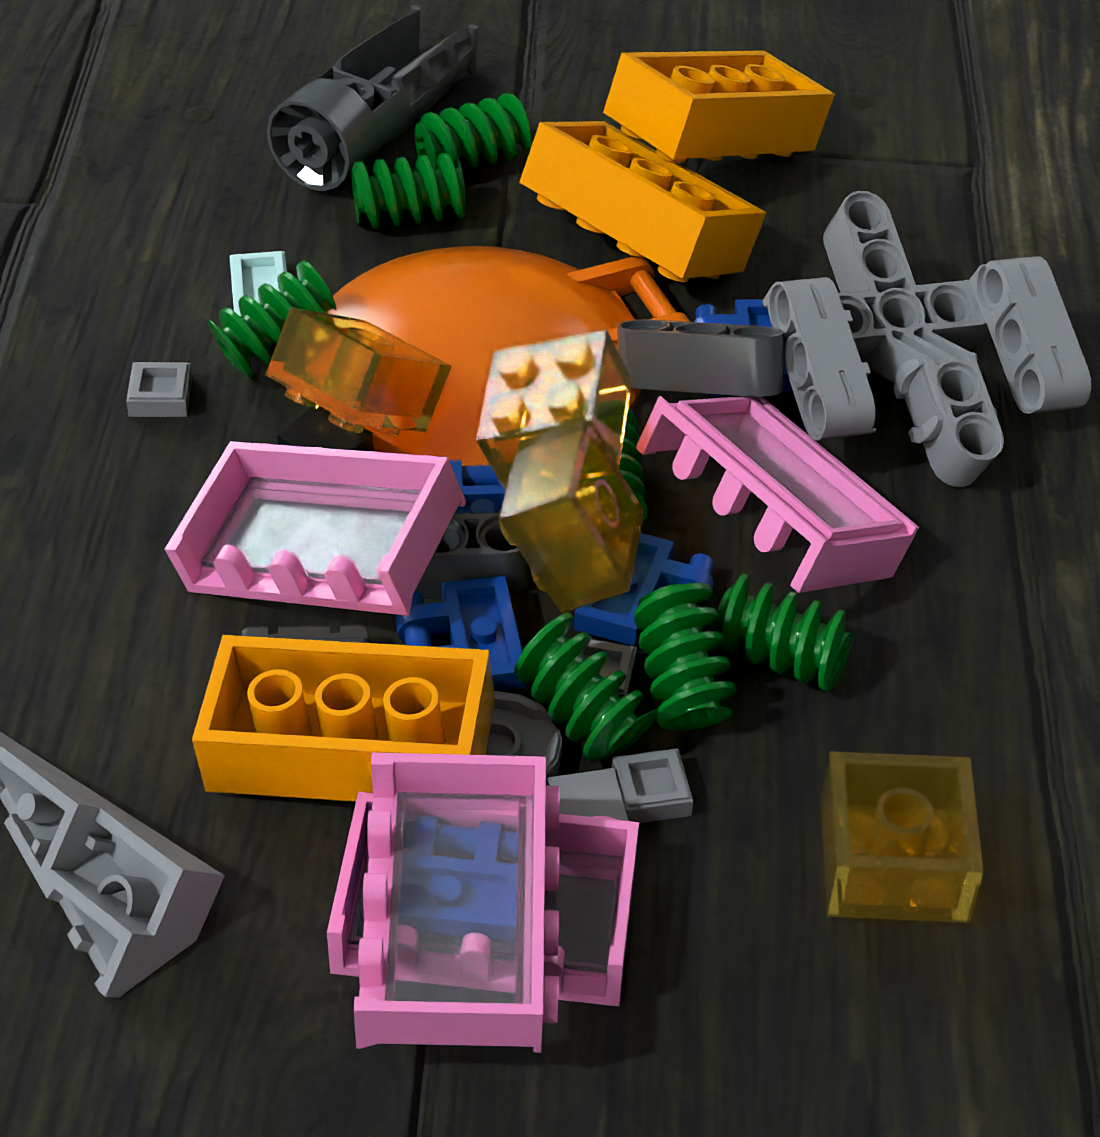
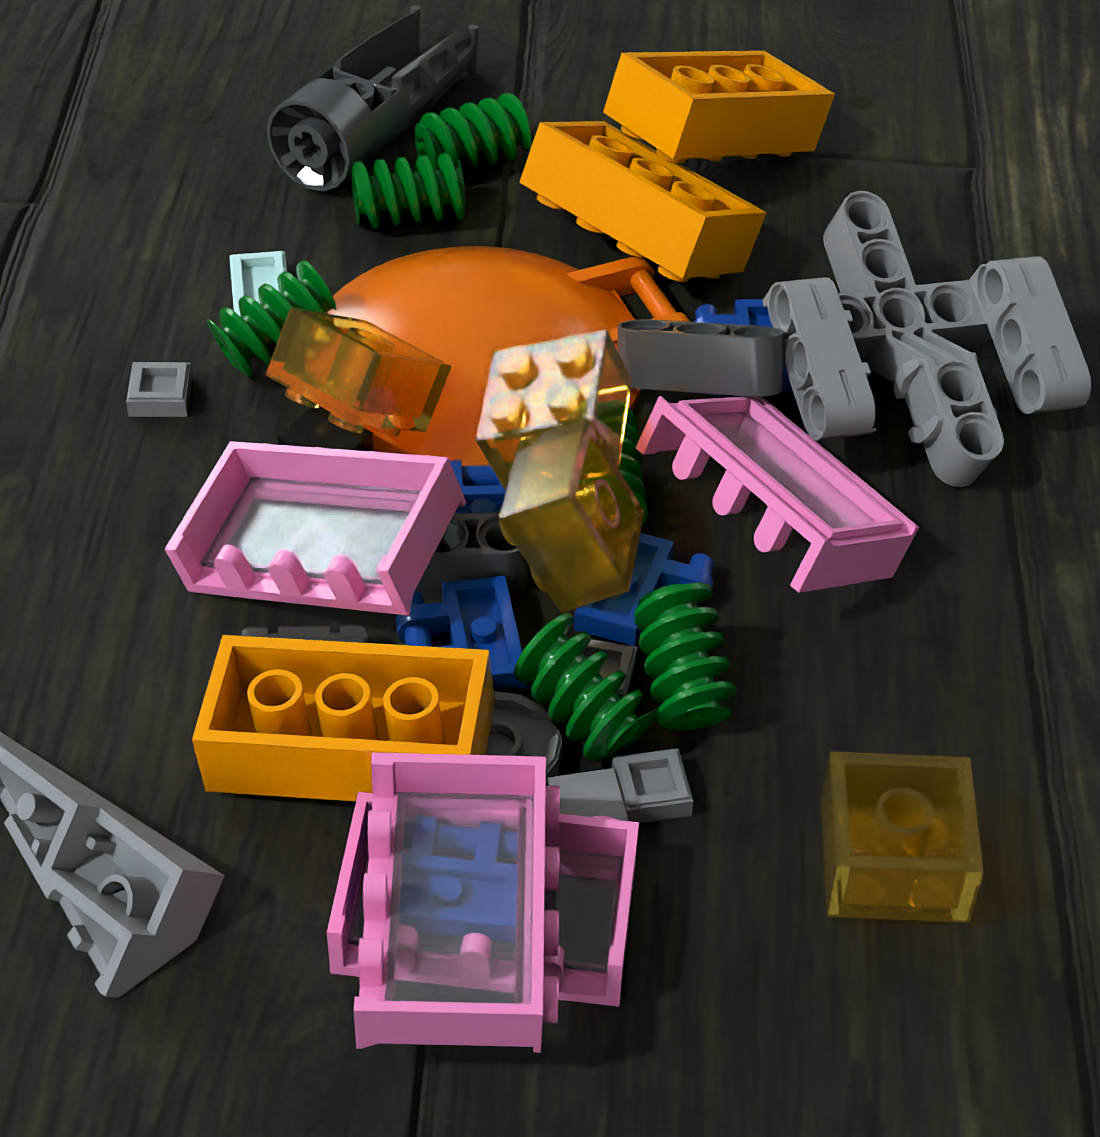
green piece [710,573,854,693] -> none

